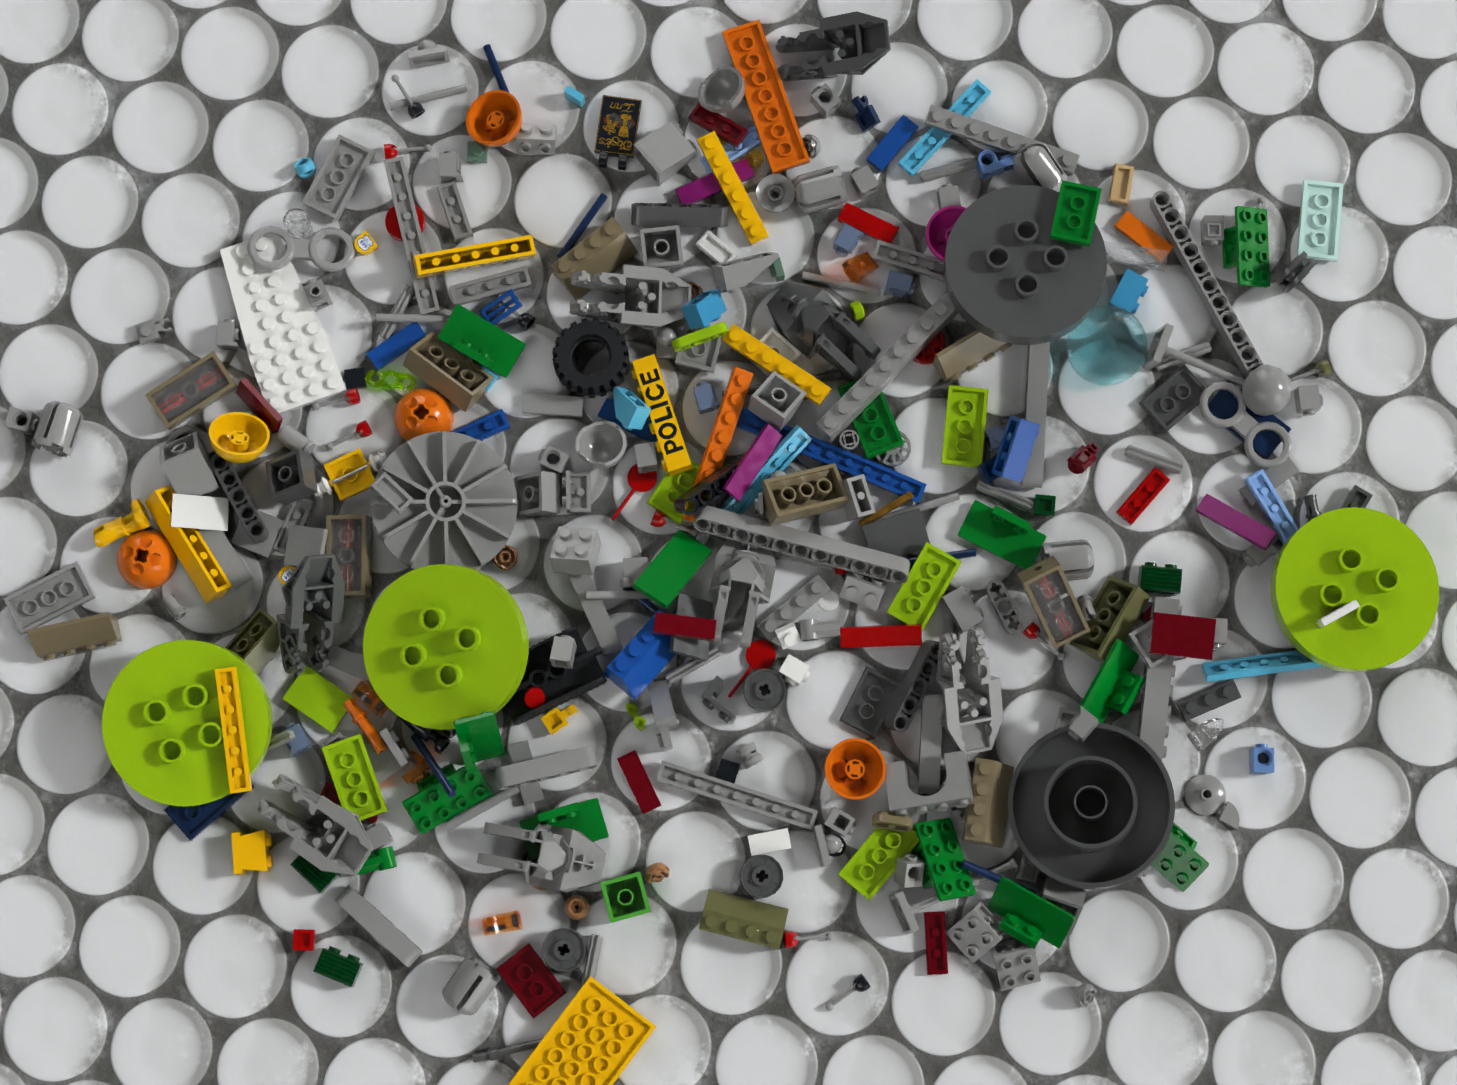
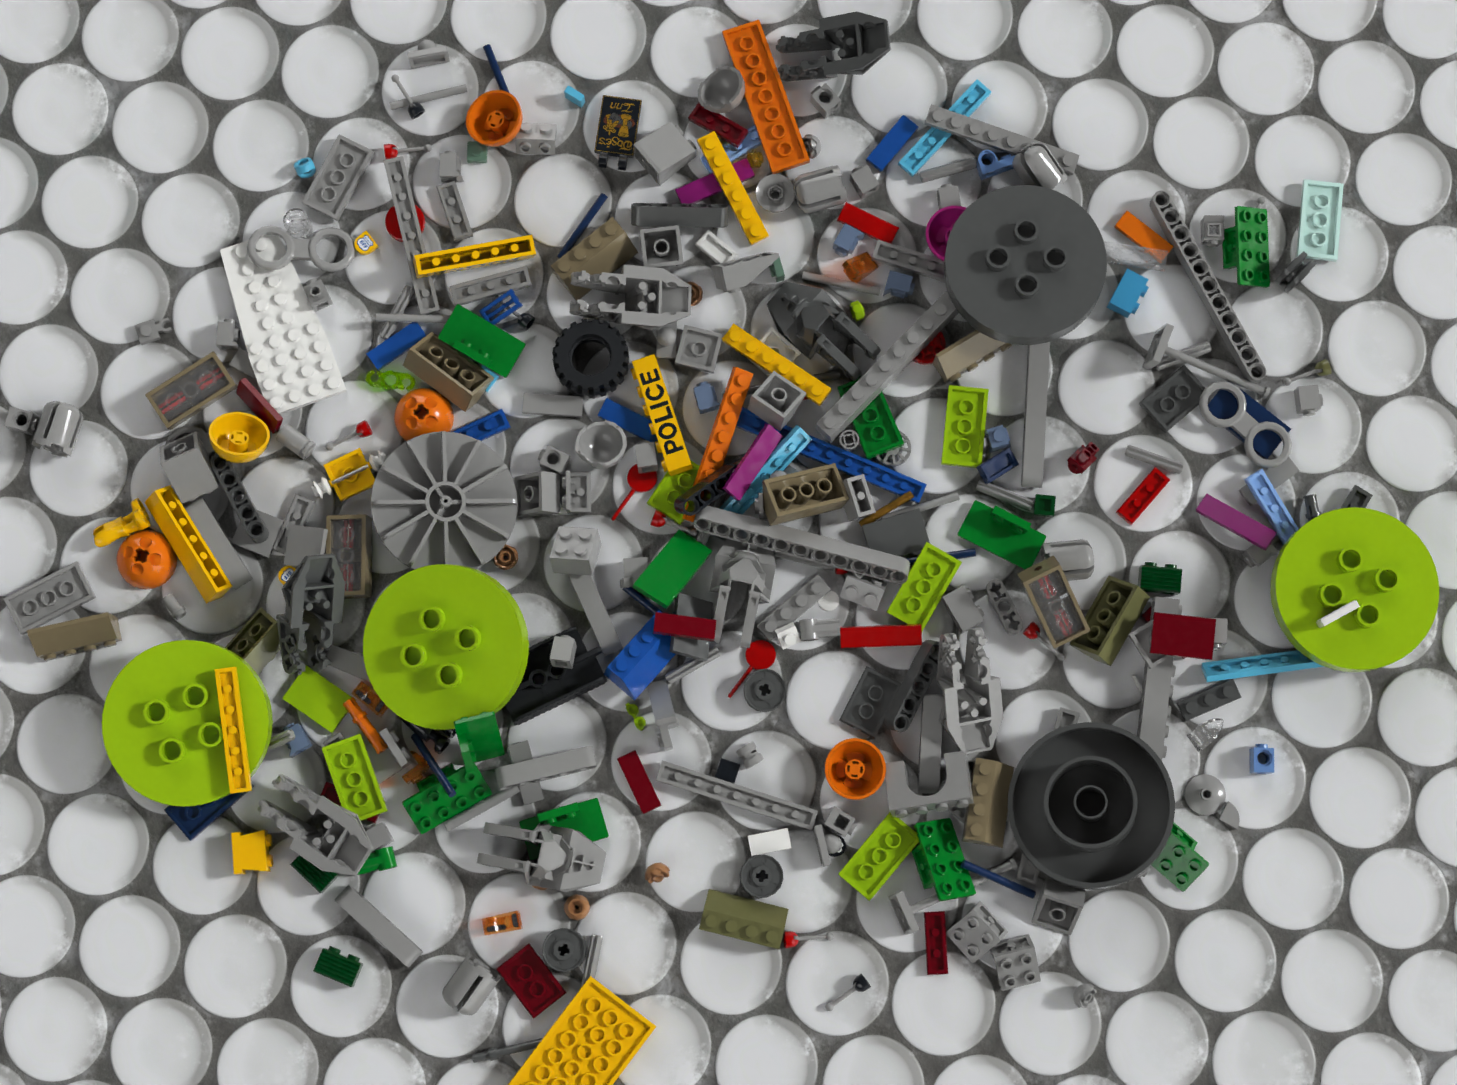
white sticker [171,493,229,531] -> none
dark grey brick [265,449,318,505] -> none
red plate [293,929,316,951] -> none
hinge [312,388,361,410] -> none
black tile [344,367,367,391] -> none
light grey tile [370,472,414,515] -> none
red tile [524,687,545,708] -> none
yellow plate [541,704,578,735] -> none
light grey bar [584,591,649,599] -> none
bright green brick [600,872,651,923] -> none
medium azure slope [613,387,652,430] -> none
lime beam [671,322,729,352] -> none
dark azure brick [681,289,727,330] -> none
dark grey bracket [701,676,736,723] -> none
white brick [778,654,811,686] -> none
dark blue plate [851,95,881,132] -> none
dark tan plate [871,811,913,832] -> none
light grey brick [894,854,925,888] -> none
green bracket [987,876,1075,949] -> none
blue brick [991,415,1040,482] -> none
green plate [1050,180,1102,247] -> none
clear light blue dish [1066,305,1147,386] -> none
light grey window [1068,705,1099,742] -> none
light grey pin [1077,594,1097,621] -> none
green bracket [1078,639,1145,723] -> none
tan tile [1108,163,1134,206] -> none
light grey cylinder [1242,364,1291,416] -> none

